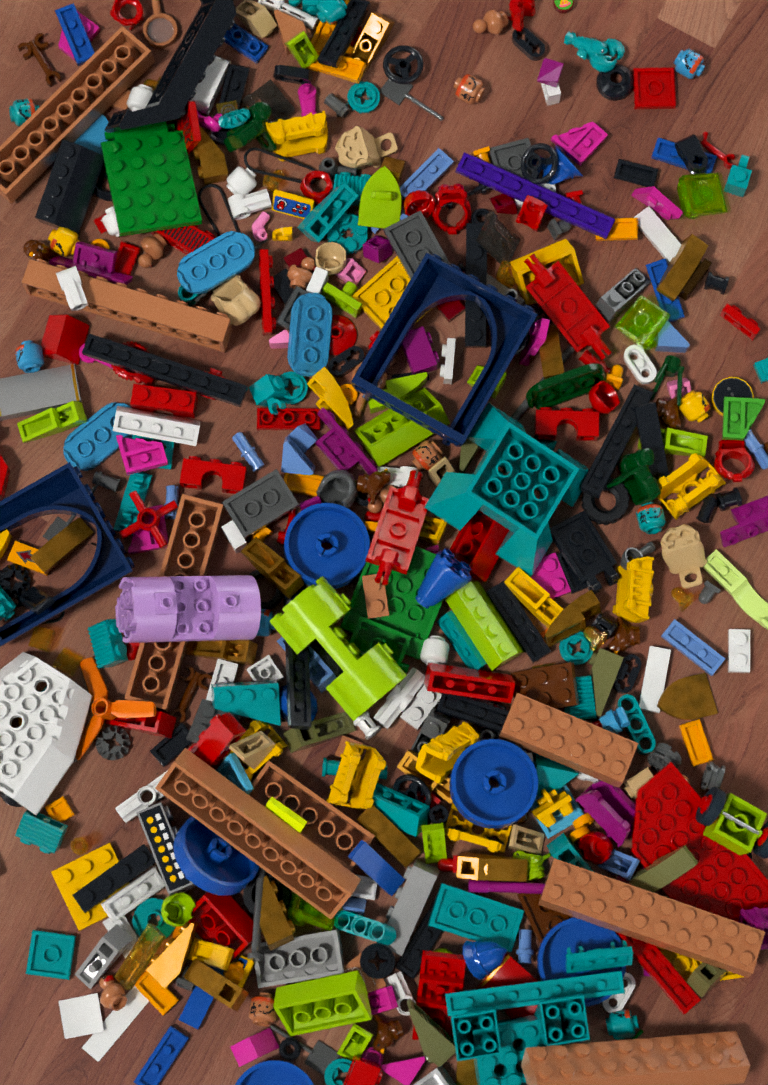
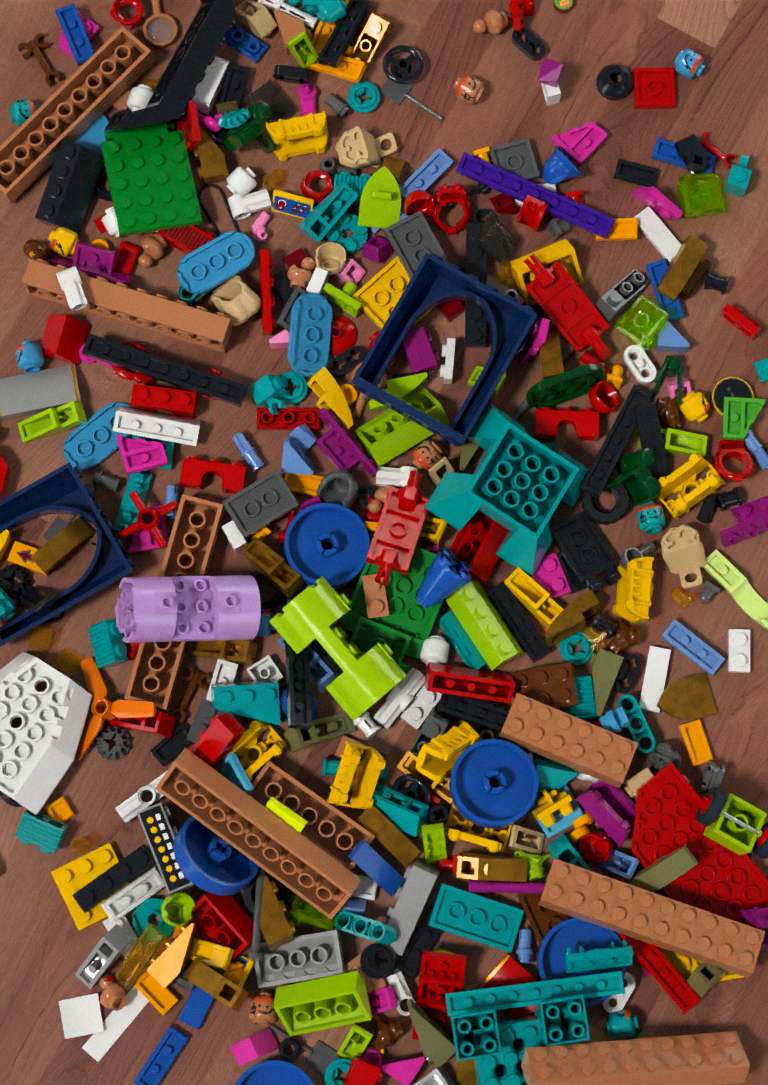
teal tile [26,930,77,980] -> none
tan slope [229,731,275,770] -> none
black piece [244,147,317,185] -> none
yellow tile [272,227,293,241] -> none
reddish brown animal [357,468,392,505] -> none
blue piece [463,941,507,980] -> none
black piece [521,143,558,184] -> none
teal animal [564,32,625,72] -> none

